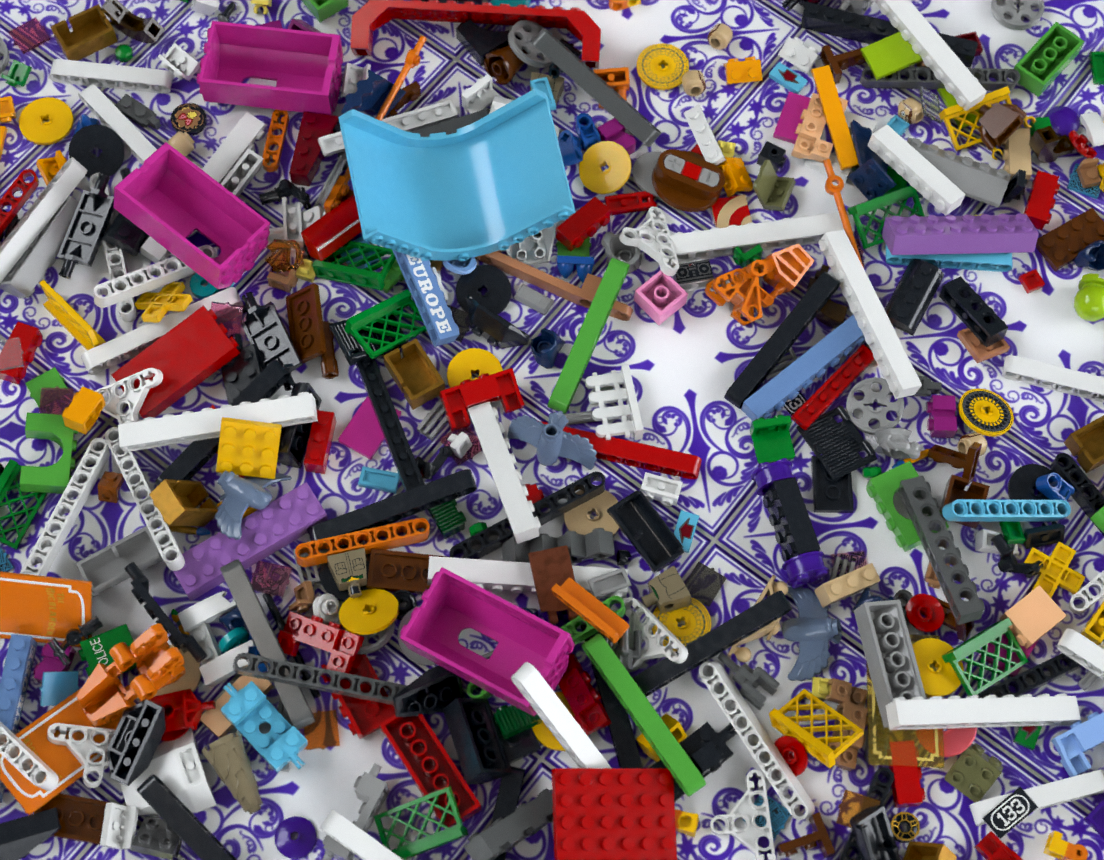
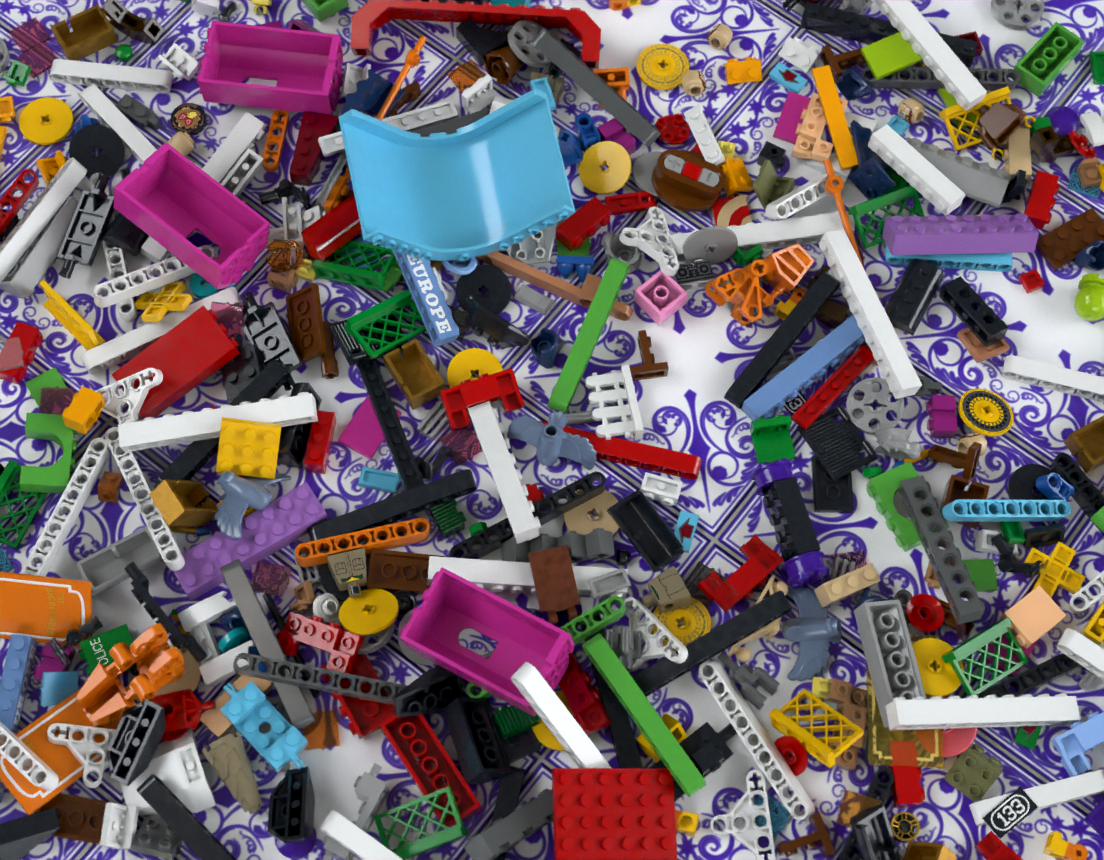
white tile [447,431,472,459] -> none
orange panel [551,577,630,644] -> none
clear piece [918,86,943,123] -> none
none -> clear pink piece [17,41,57,79]
none -> black wedge [267,766,315,844]
none -> clear orange piece [447,60,484,93]
none -> reddish brown bracket [630,330,669,381]
none -> red dish [655,114,690,145]
none -> light grey piece [682,226,738,265]
none -> red bracket [697,534,784,613]
none -> white beam [765,172,842,220]
none -> yellow leg [774,288,807,321]
none -> dark blue hair [836,67,872,101]
none -> bright green piece [962,559,998,592]

